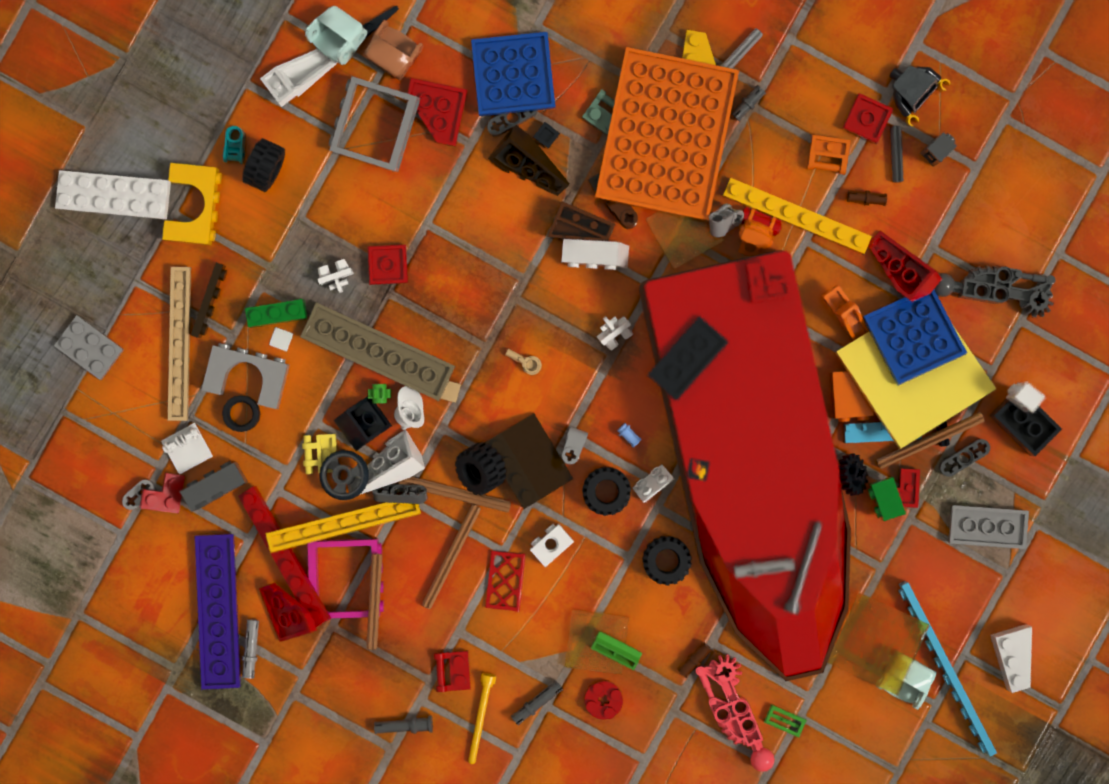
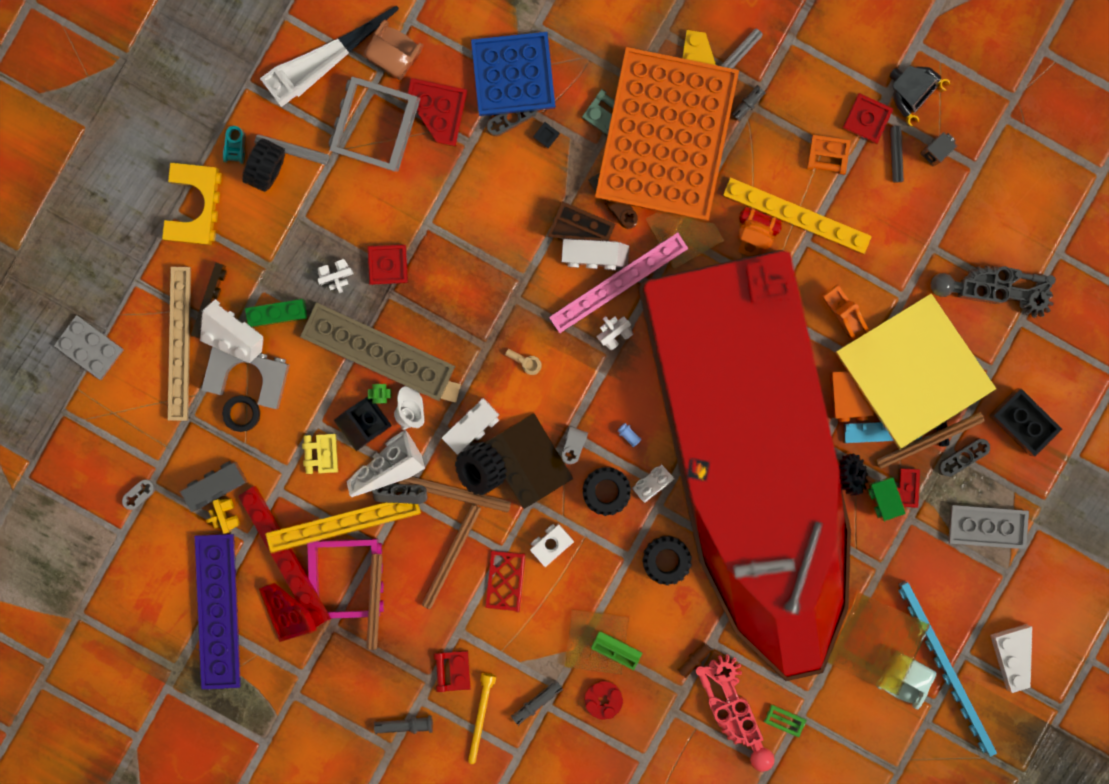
white plate [55,170,171,220] -> none
red plate [139,473,185,514] -> none
white hinge [161,423,213,475] -> none
light grey pin [242,620,259,679] -> none
white sticker [269,327,293,352] -> none
light aqua piece [305,6,367,65] -> none
dark grey wheel [319,450,369,500] -> none
dark brown wedge [488,125,570,196] -> none
black tile [647,316,729,401] -> none
light grey piece [709,203,744,237] -> none
reddish brown pin [847,190,887,206] -> none
blue plate [863,290,967,386] -> none
red wedge [868,231,942,302] -> none
white brick [1006,382,1045,412] -> none
none -> white wedge [200,299,263,363]
none -> yellow hips [206,498,240,534]
none -> light grey axle [255,134,329,165]
none -> white wedge [442,398,500,455]
none -> bright pink plate [549,233,688,333]

